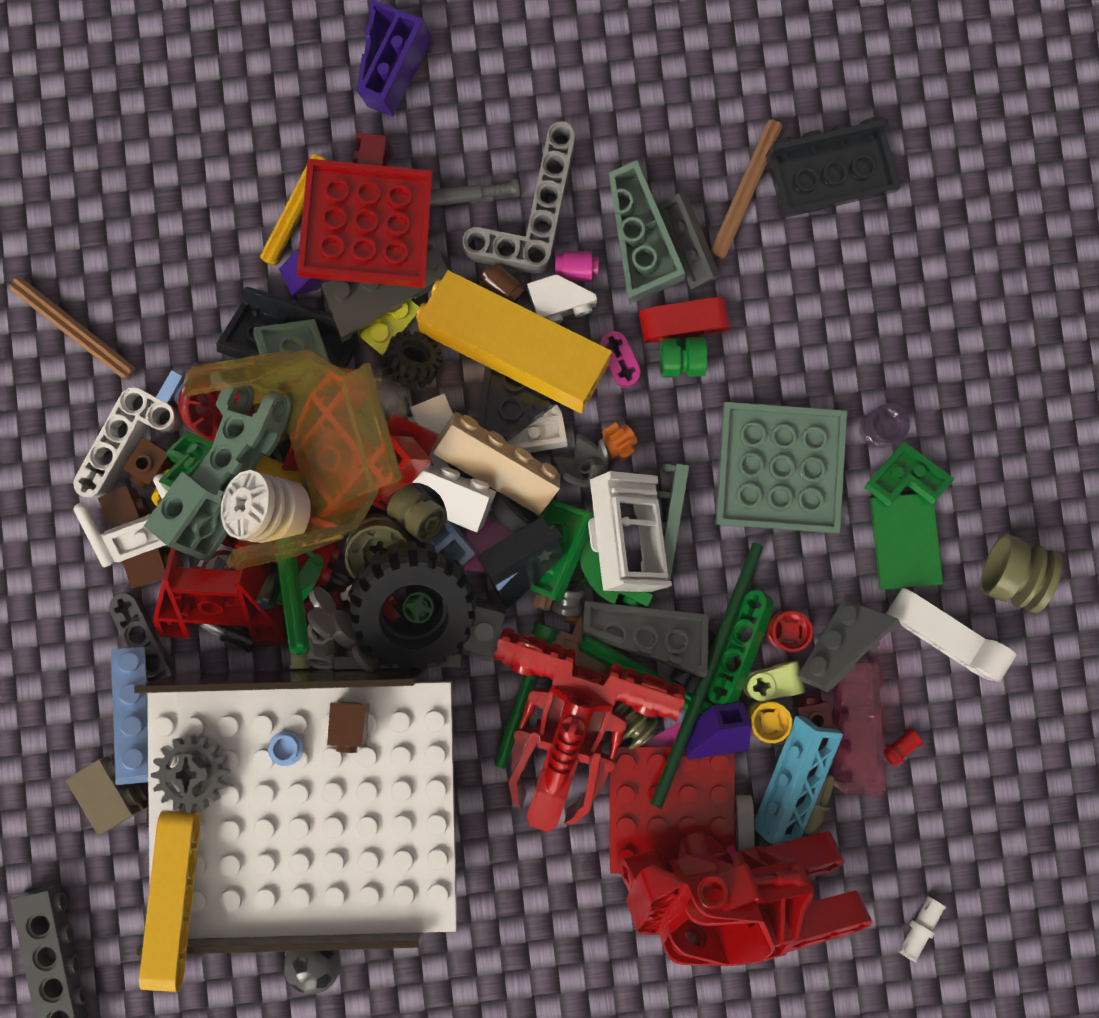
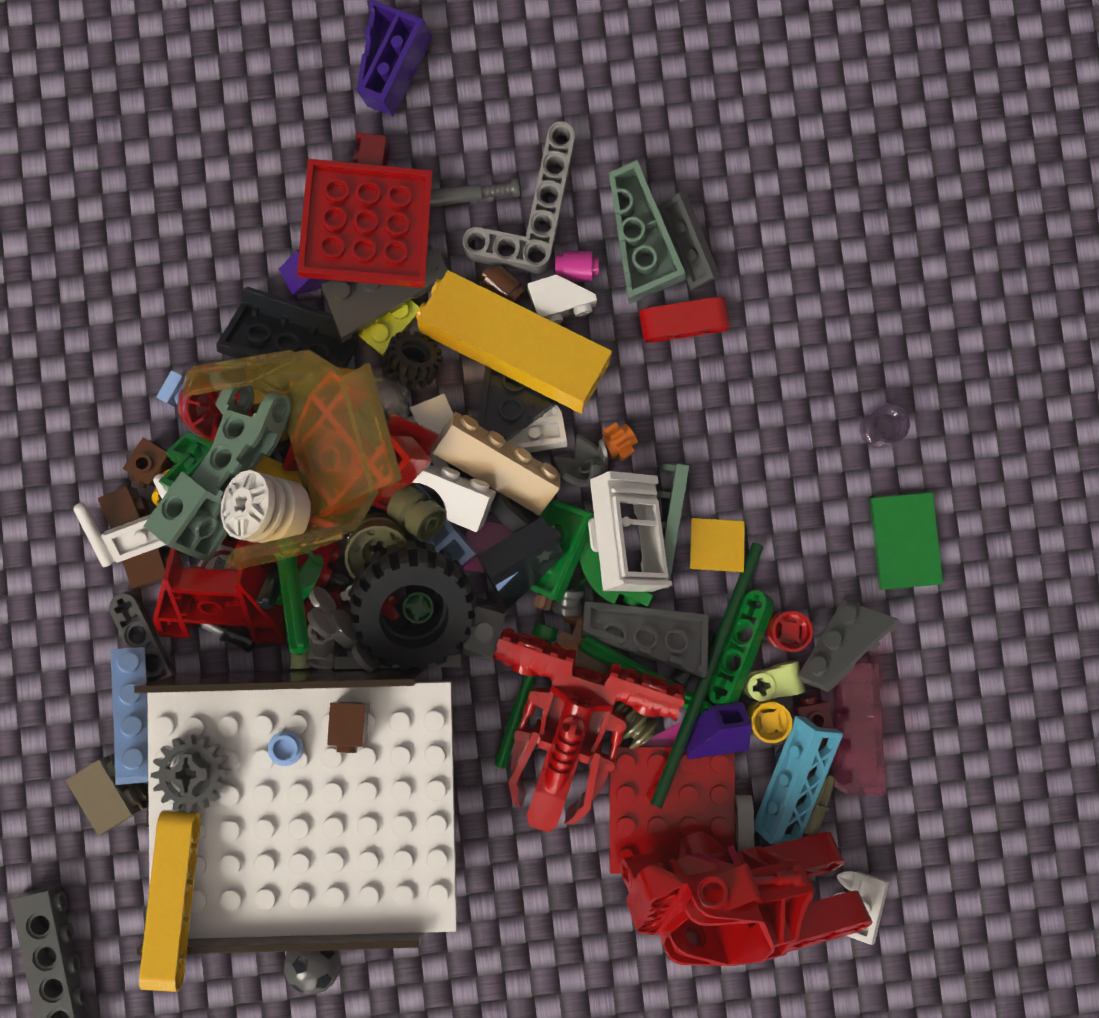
medium nougat axle [9,277,136,380] -> none
white beam [73,387,183,500] -> none
sand green tile [253,319,331,382] -> none
yellow axle [260,154,326,266] -> none
dark pink beam [600,331,640,388] -> none
green wheel [660,337,707,378] -> none
medium nougat axle [710,119,783,260] -> none
sand green plate [715,402,847,534] -> none
black bracket [766,117,901,218] -> none
green plate [865,442,955,507] -> none
red pin [882,728,923,767] -> none
white beam [886,588,1017,682] -> none
white pin [898,896,946,963] -> none
olive wheel [980,534,1063,613] -> none
none -> yellow sticker [690,518,745,572]
none -> white plate [833,871,889,945]

